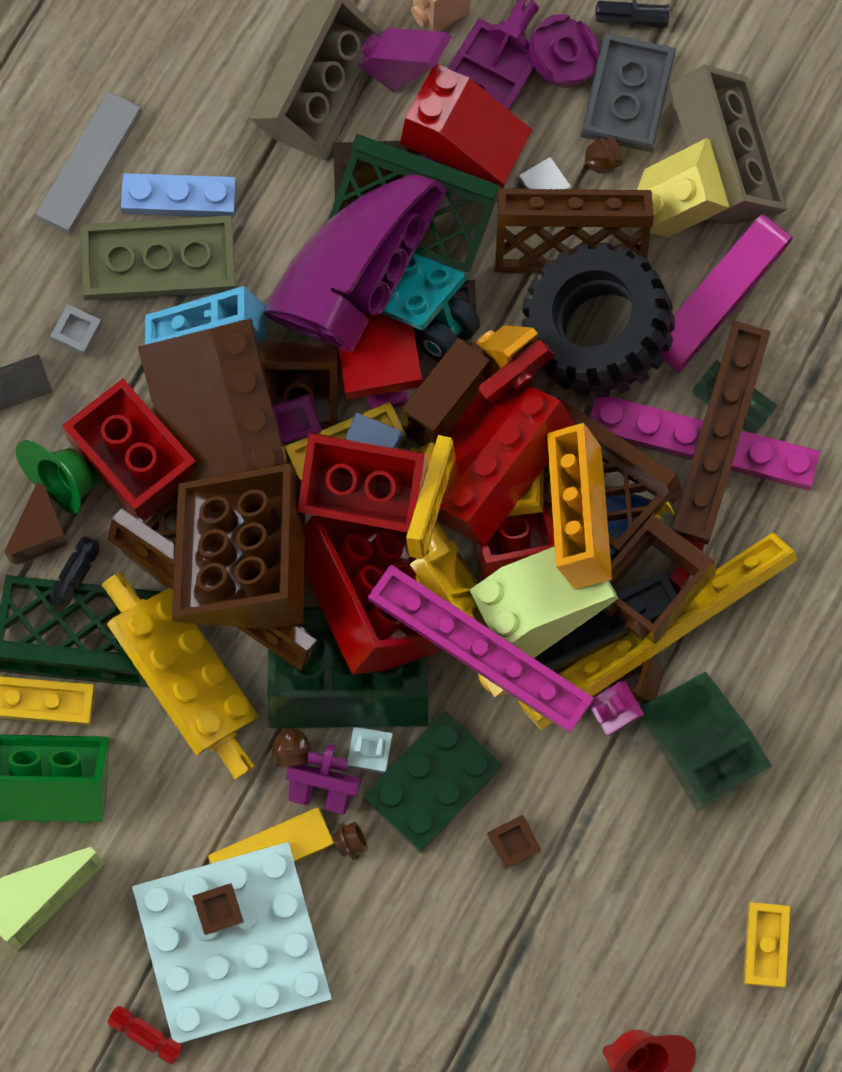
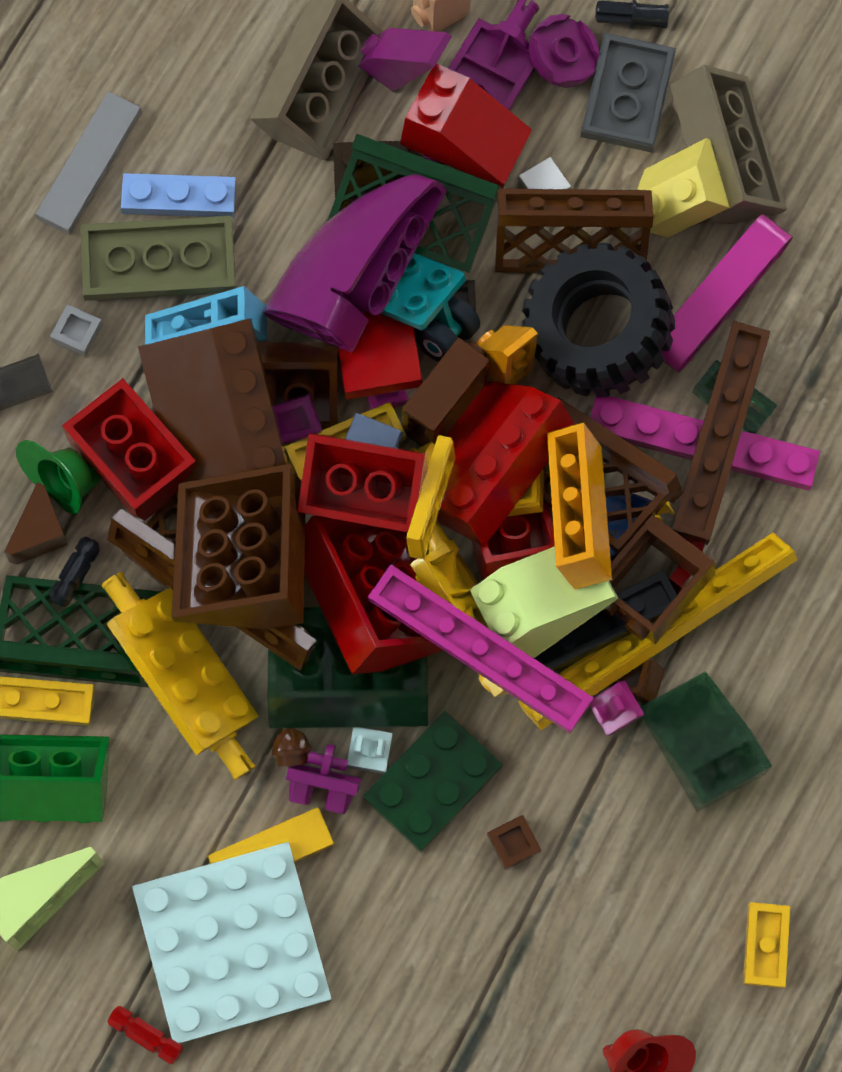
reddish brown plate [192,883,244,936] -> none
reddish brown plate [334,822,368,860] -> none
red plate [478,340,556,403] -> none
reddish brown plate [585,137,623,174] -> none

